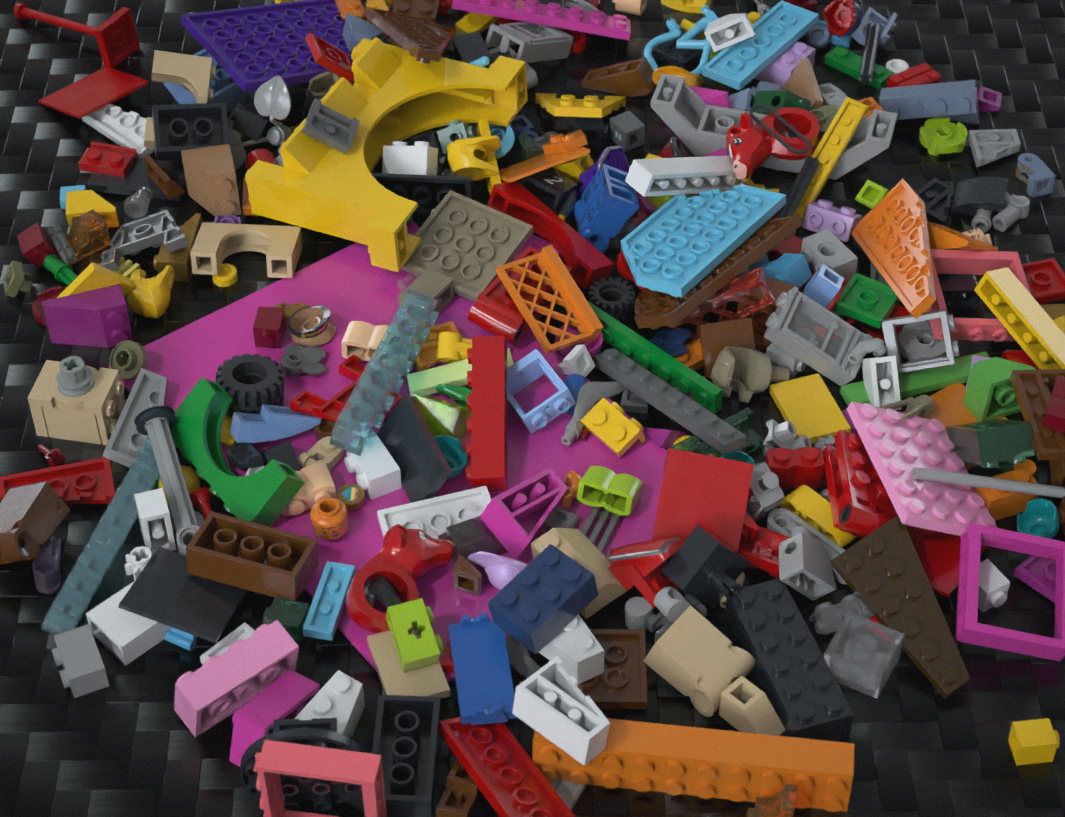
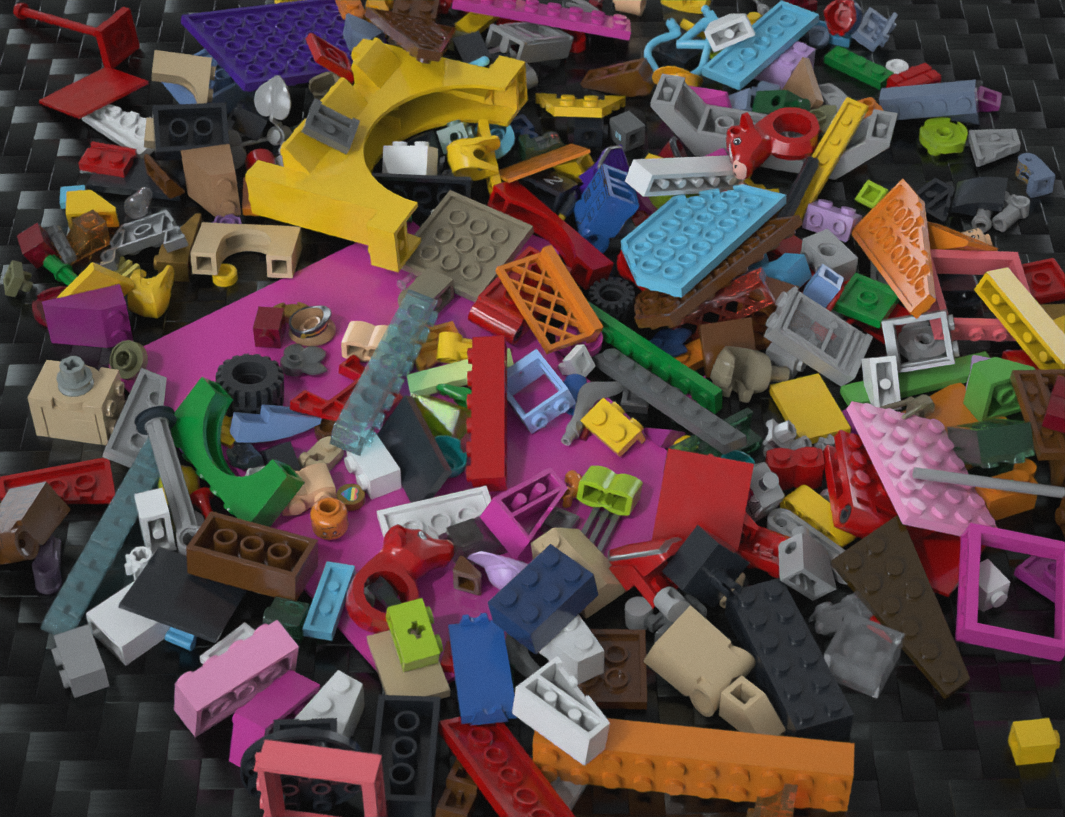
dark red hand [38,444,67,467] -> none
orange wing [542,130,588,154] -> none
black piece [749,105,811,154] -> none
light grey arm [847,338,887,365] -> none
black axle [859,22,880,84] -> none
teal hair [1017,498,1060,539] -> none

